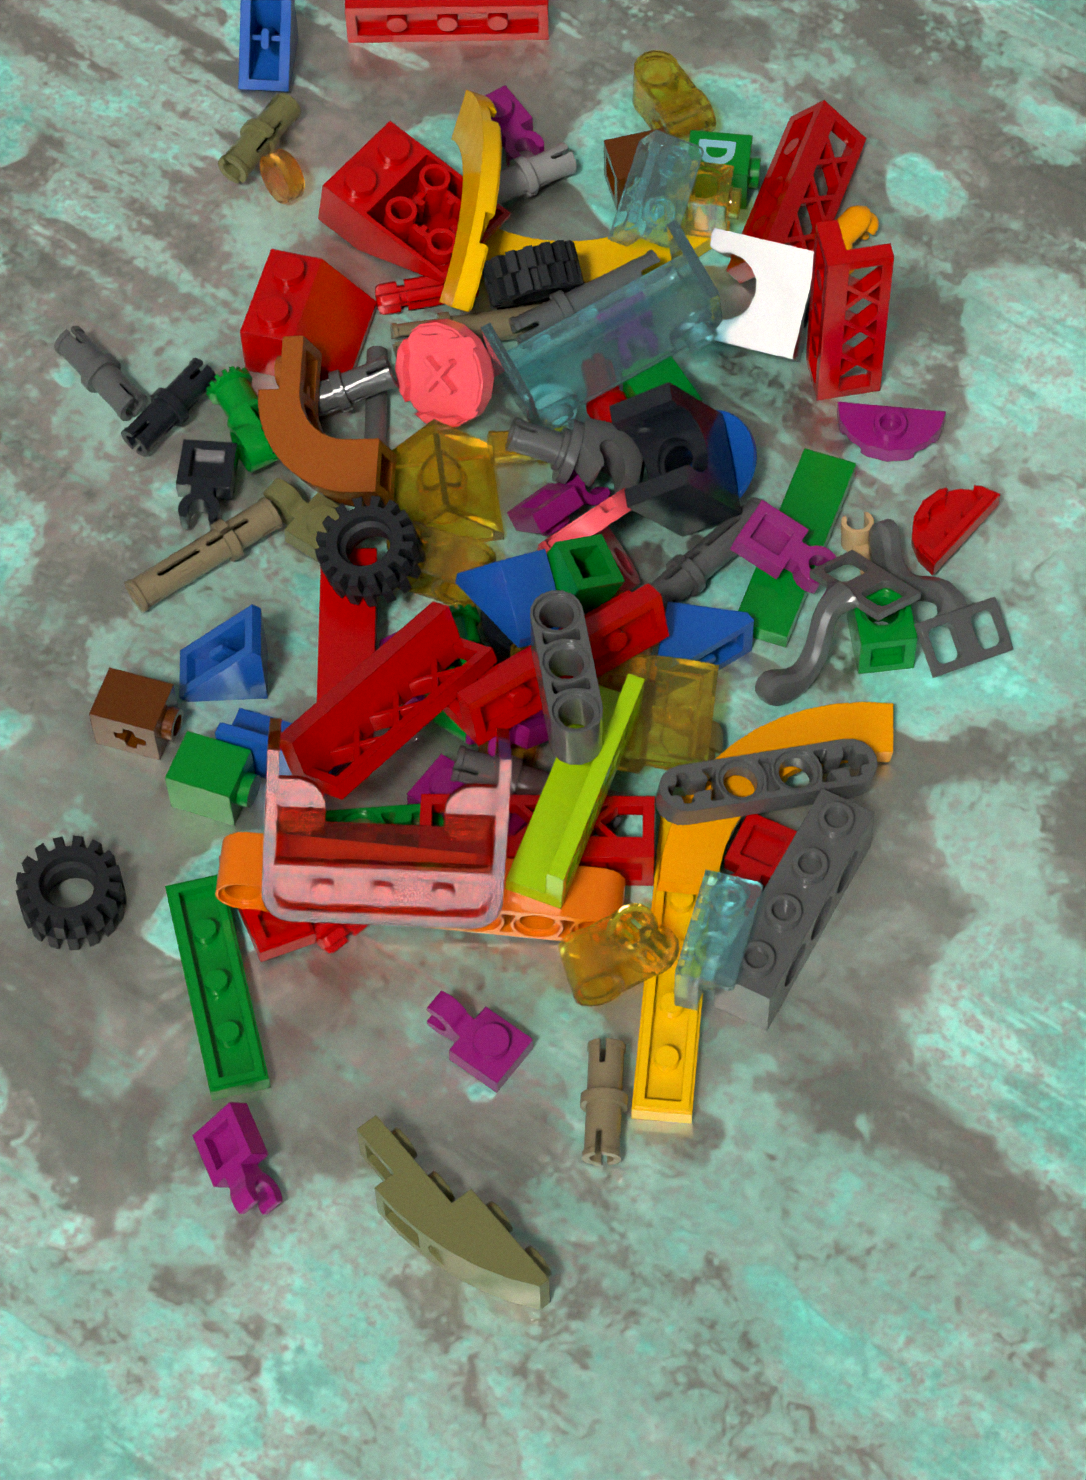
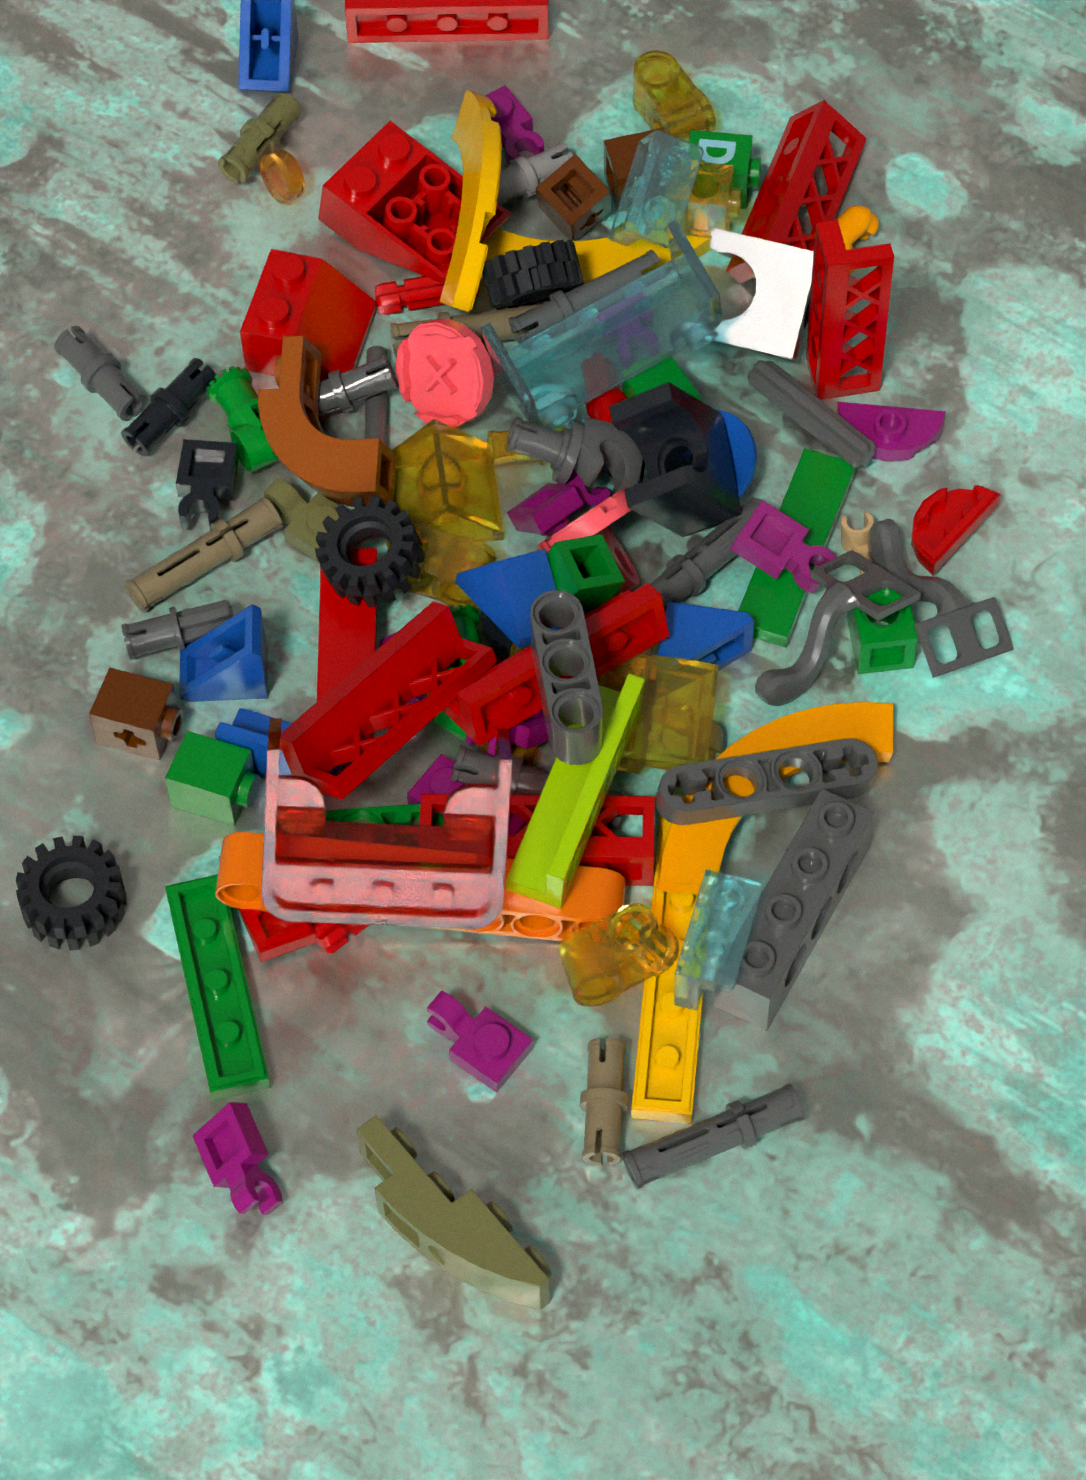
red plate [716,814,797,919] -> none
none -> dark grey axle [121,600,234,660]
none -> reddish brown brick [536,154,612,241]
none -> dark grey pin [622,1083,805,1190]
none -> dark grey axle [748,360,876,468]

